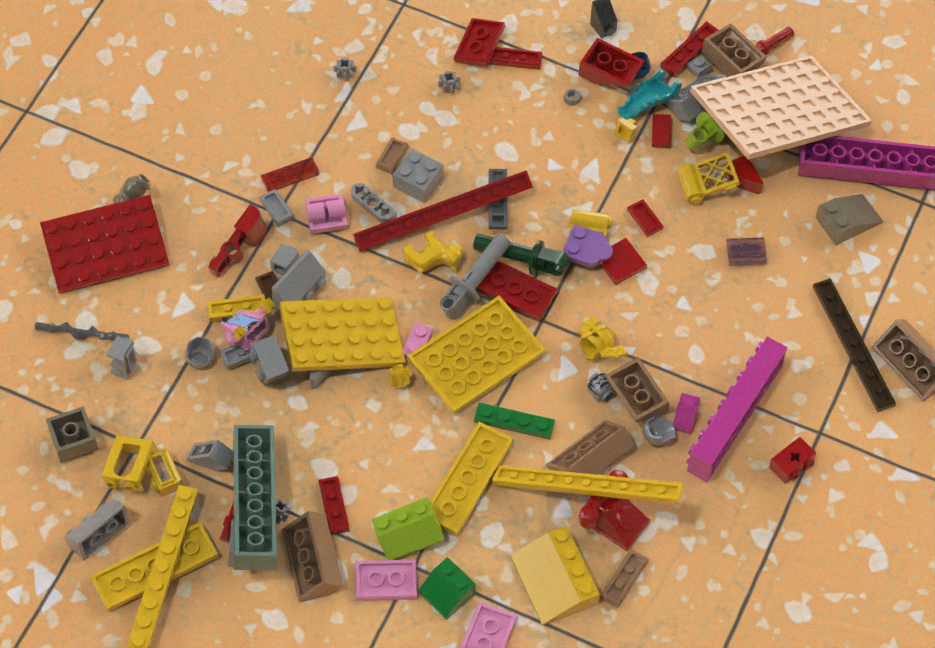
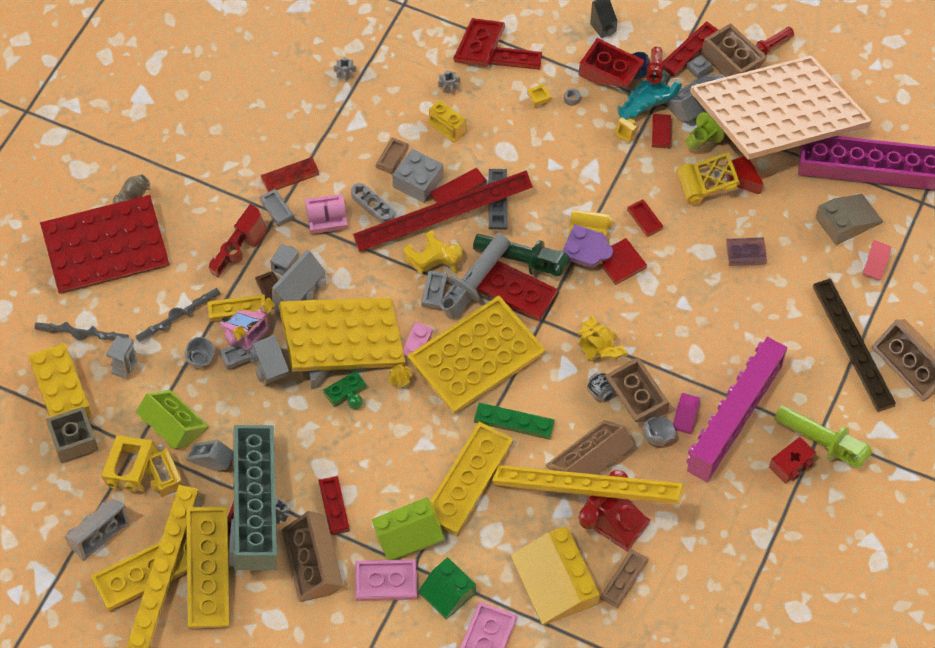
none -> yellow brick [28,342,92,418]
none -> dark grey piece [136,288,220,342]
none -> lime slope [136,390,209,449]
none -> yellow plate [186,506,229,629]
none -> green plate [323,371,367,409]
none -> light grey plate [421,270,447,309]
none -> yellow window [427,100,467,143]
none -> red tile [430,167,487,203]
none -> yellow plate [527,84,551,107]
none -> red pin [646,46,663,84]
none -> lime piece [774,405,872,468]
none -> coral slope [862,240,892,281]

